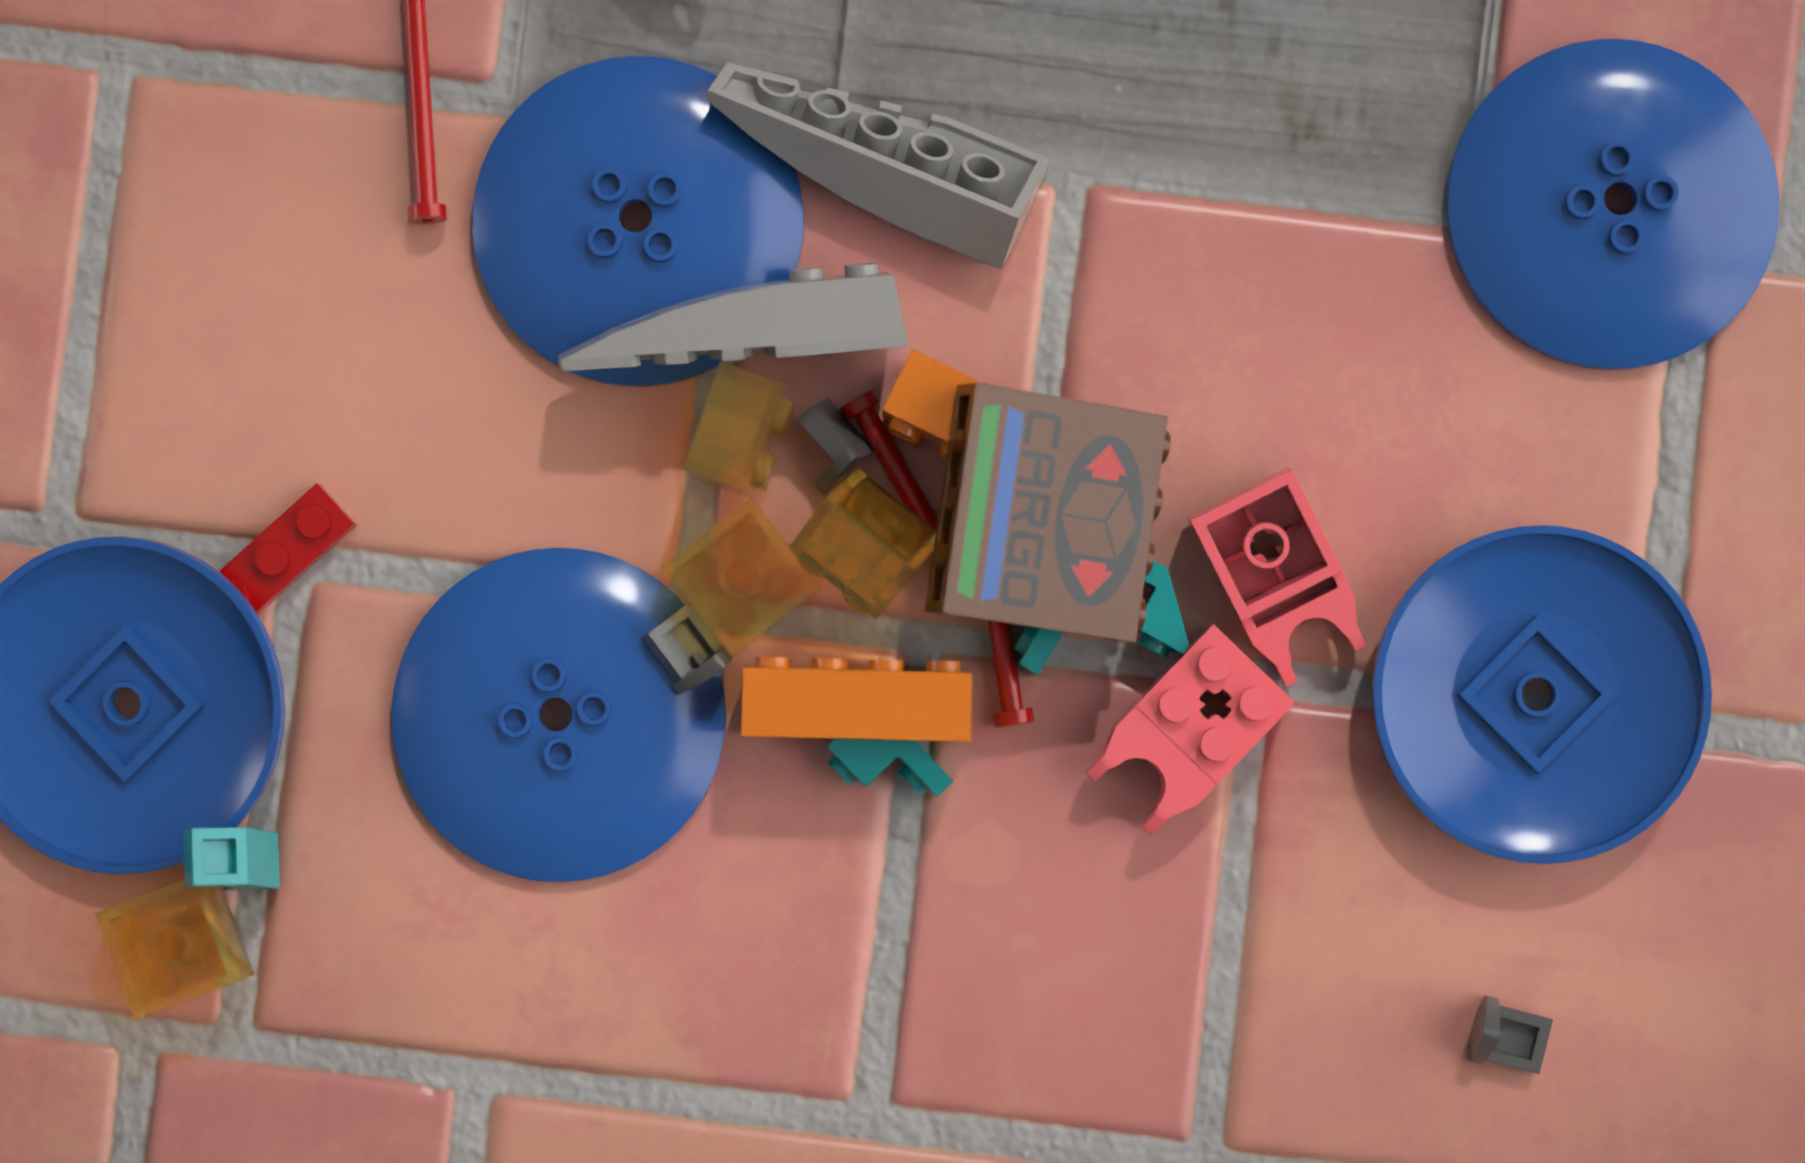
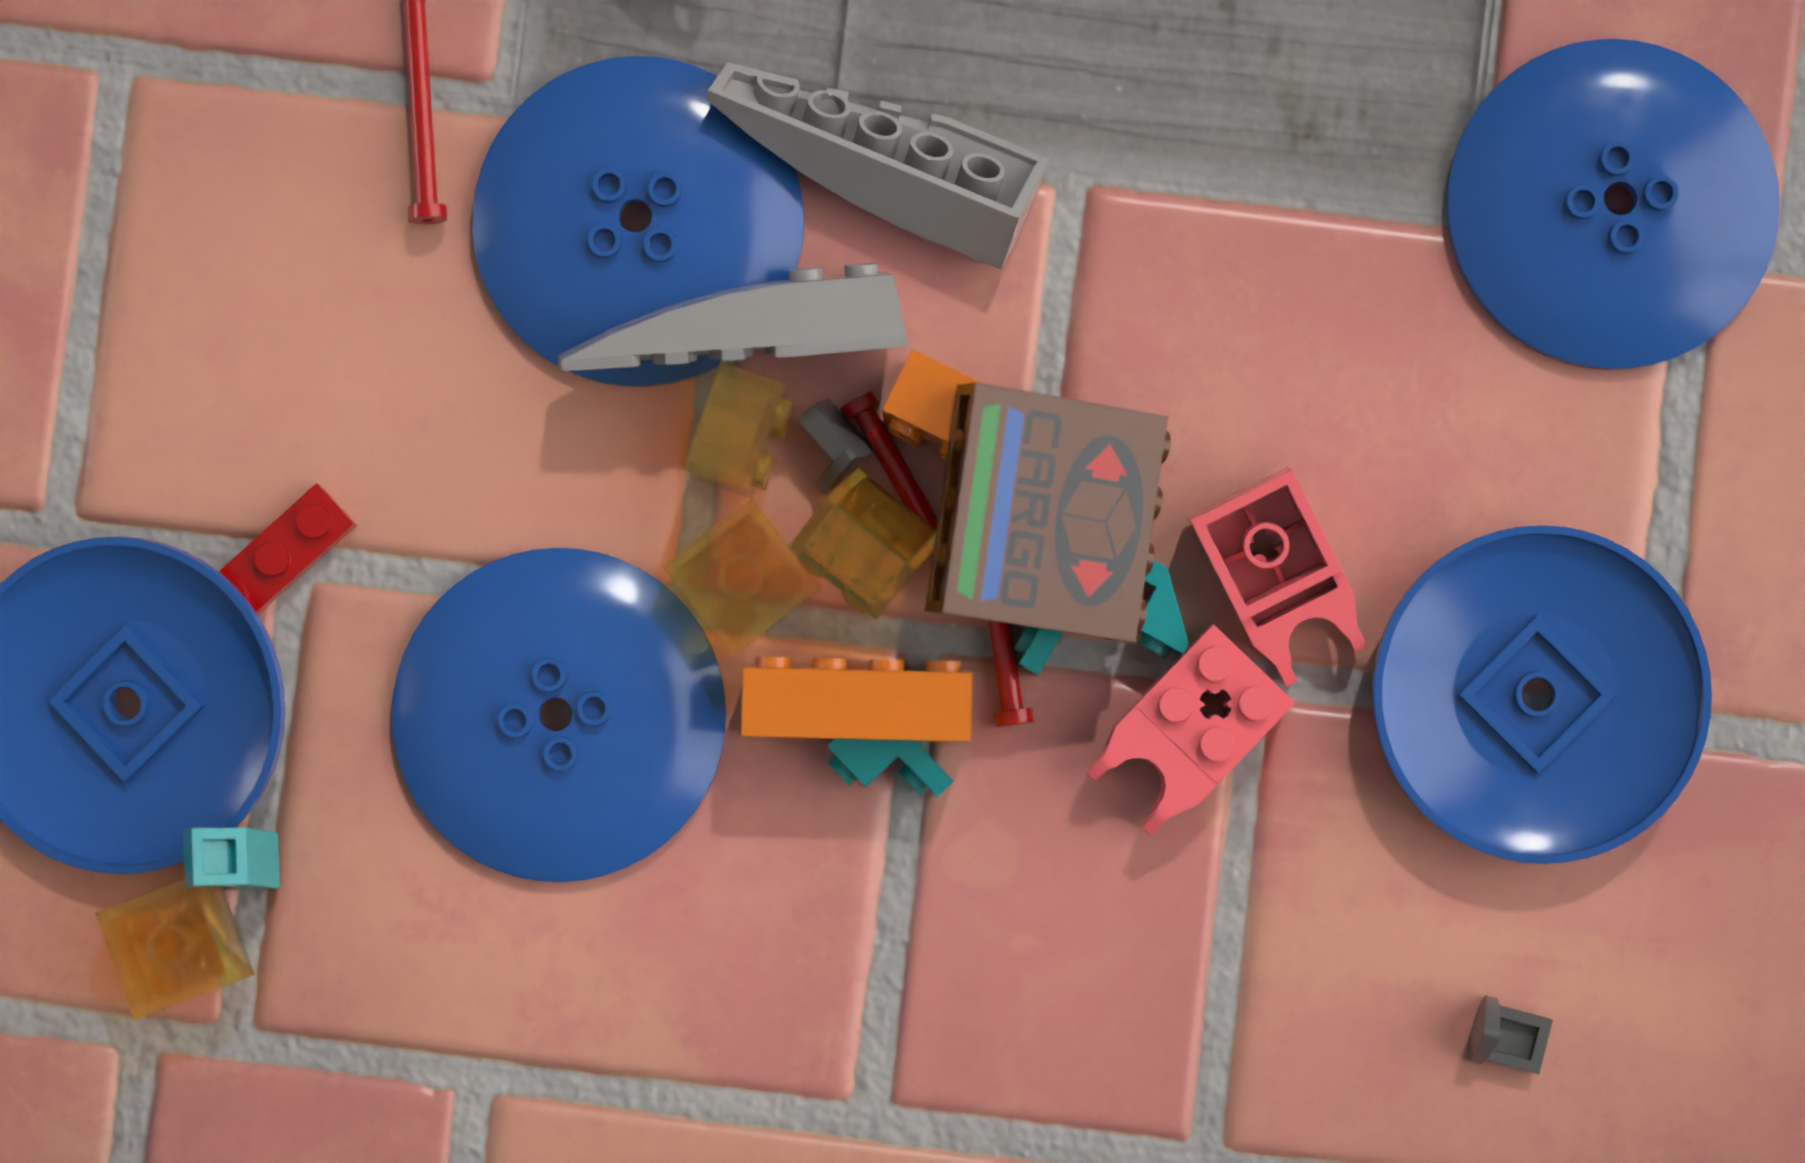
dark grey tile [642,602,733,695] -> none

